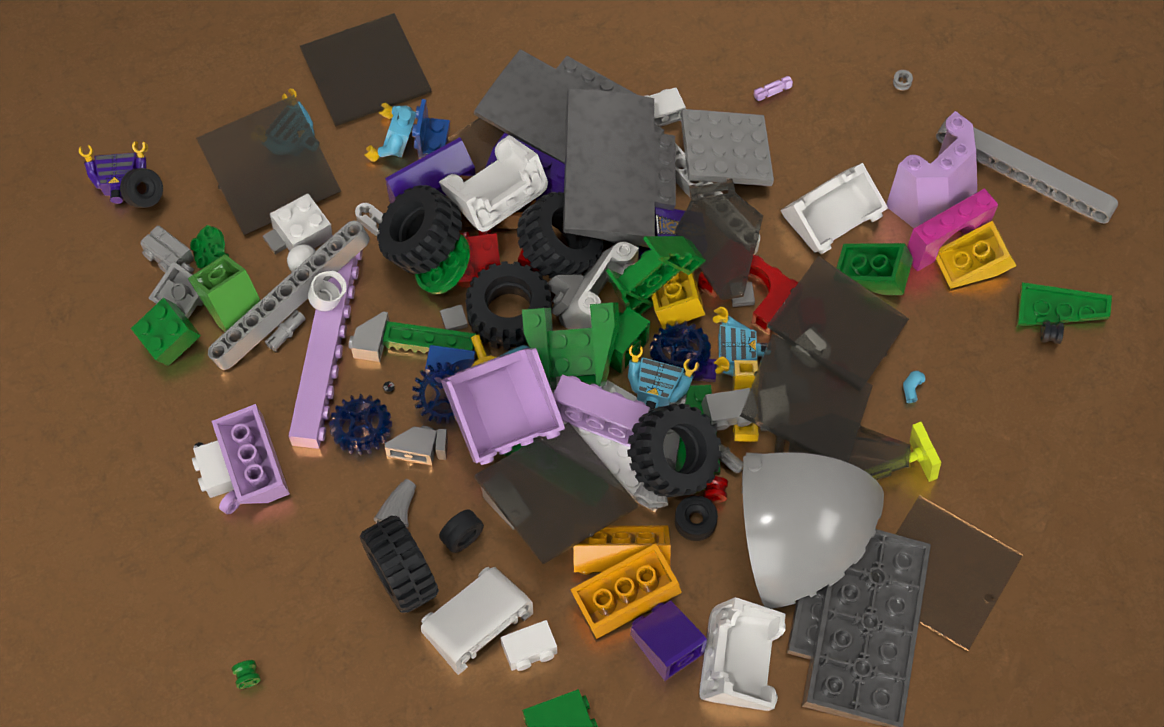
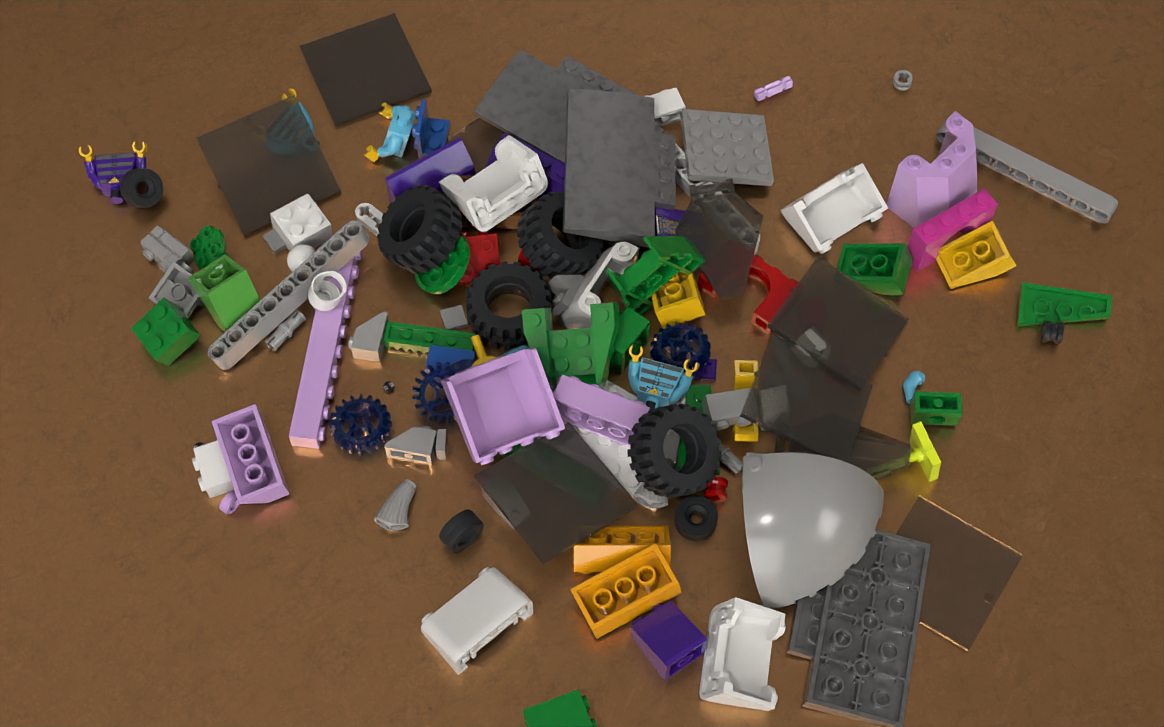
green wheel [231,660,261,689] -> none
black tyre [360,516,439,613] -> none
white brick [501,620,557,671] -> none
torso [713,307,770,376] -> none
light grey tile [729,282,755,307] -> none
none -> green brick [910,391,962,426]

